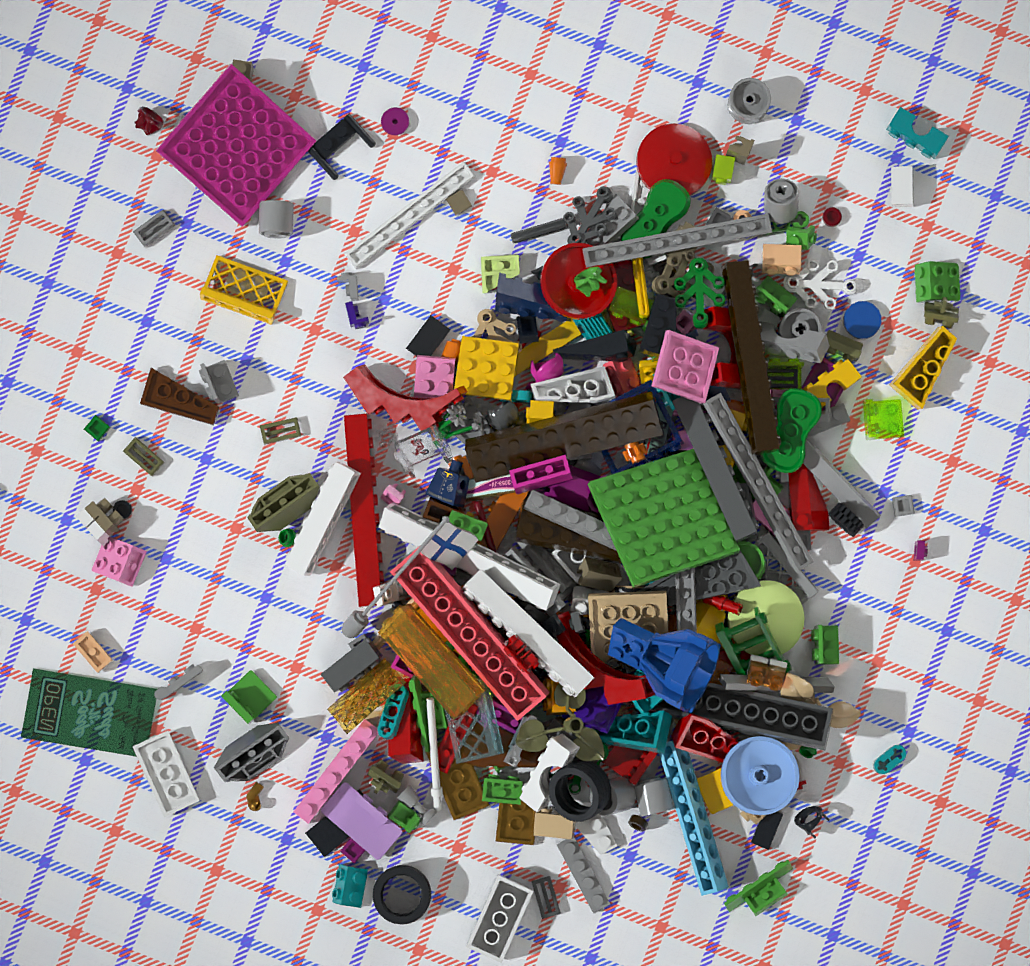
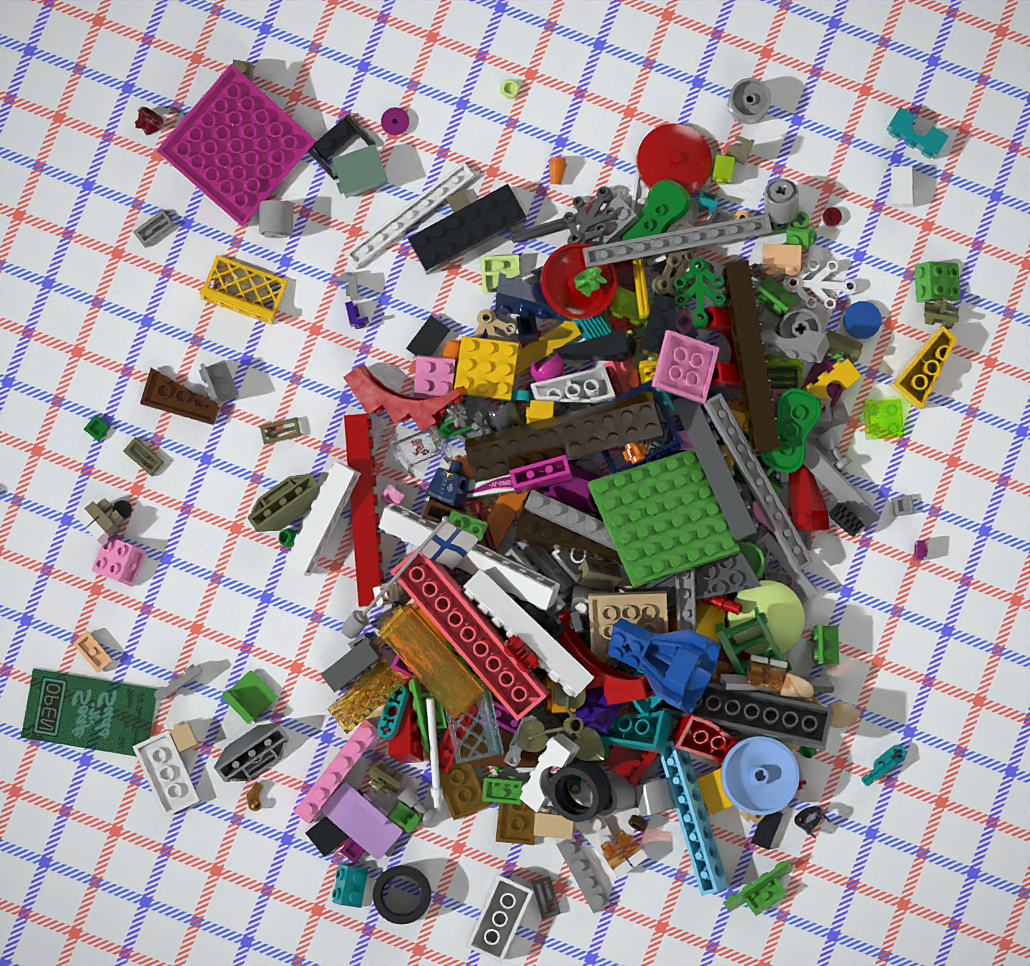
none -> tan brick [170,721,199,752]
none -> sand green brick [330,144,388,198]
none -> black brick [408,184,526,275]
none -> yellowish green tile [500,79,519,99]
none -> clear orange hips [600,830,648,879]
none -> teal tile [698,191,719,215]
none -> light grey piece [816,429,852,470]
none -> teal axle [861,757,896,786]

